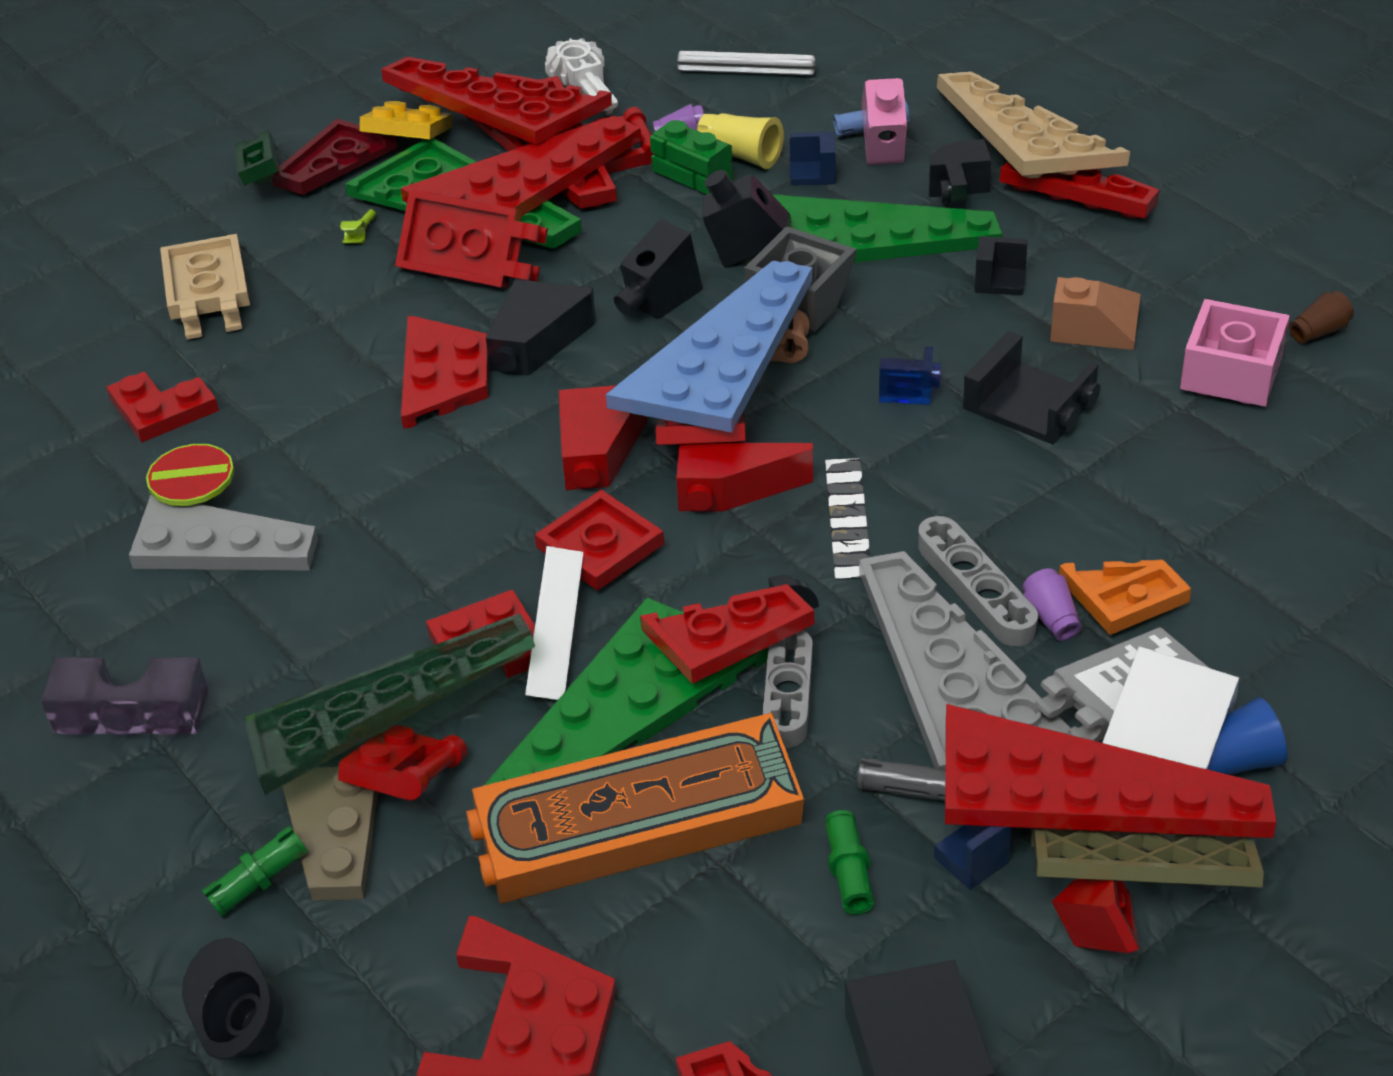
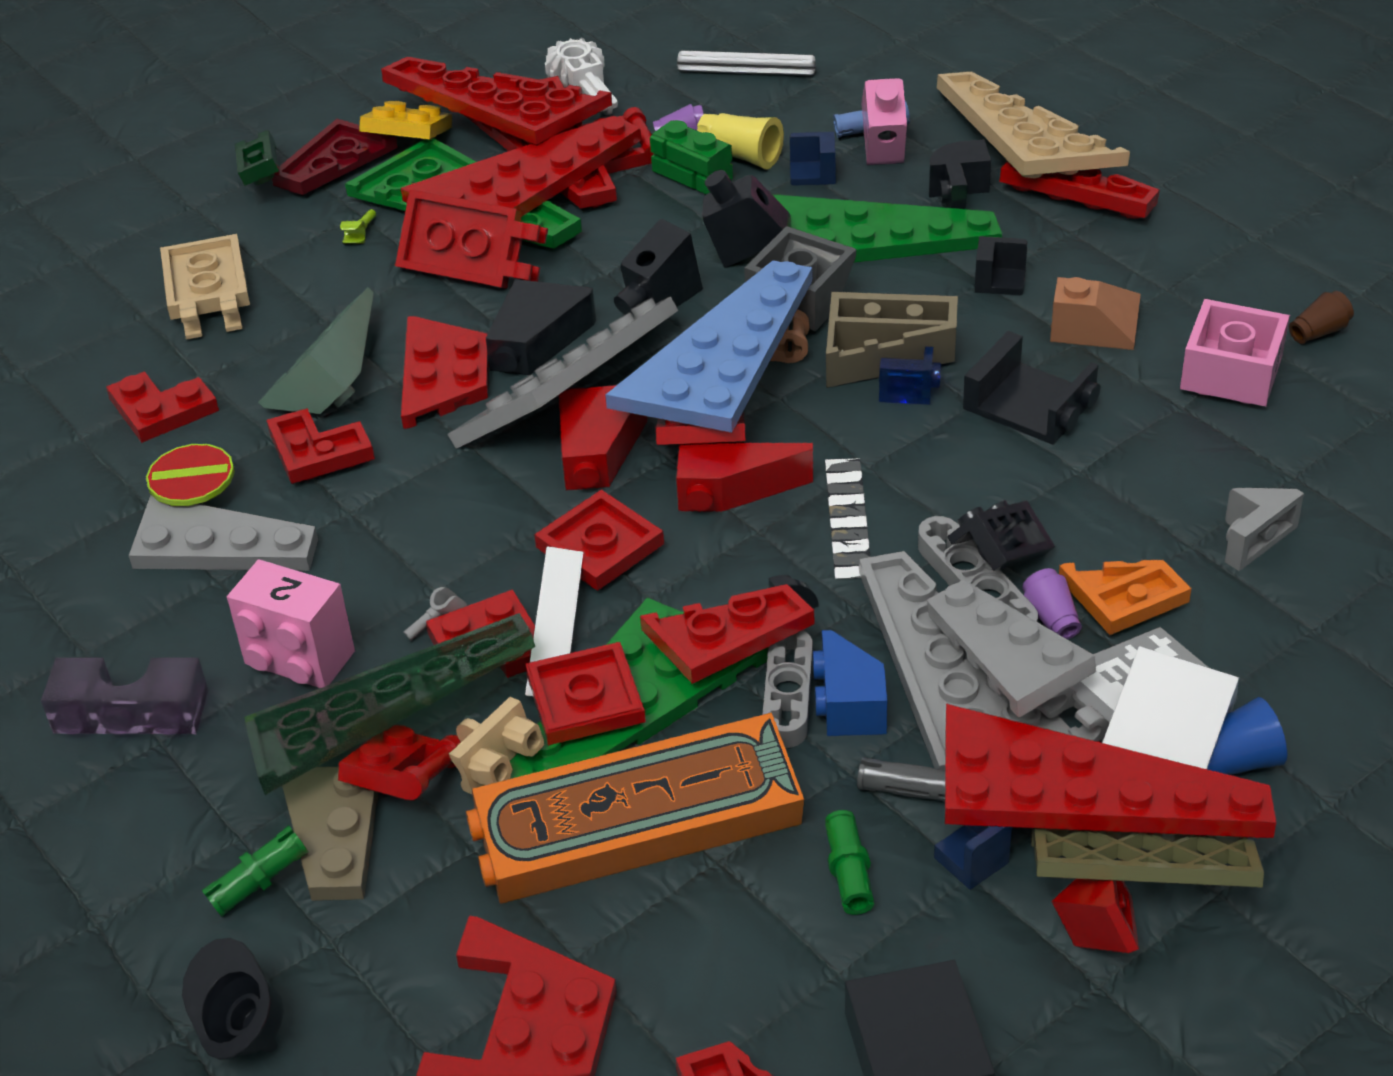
none -> bright pink brick [227,559,355,690]
none -> sand green wedge [258,287,374,414]
none -> red plate [266,408,375,484]
none -> light grey hand [403,587,467,641]
none -> light grey wing [447,297,678,449]
none -> tan hips [449,697,544,795]
none -> red tile [525,642,646,745]
none -> blue slope [813,630,887,736]
none -> dark tan wedge [826,292,958,388]
none -> light grey wing [927,580,1096,718]
none -> black bracket [947,500,1055,571]
none -> light grey slope [1225,488,1304,571]

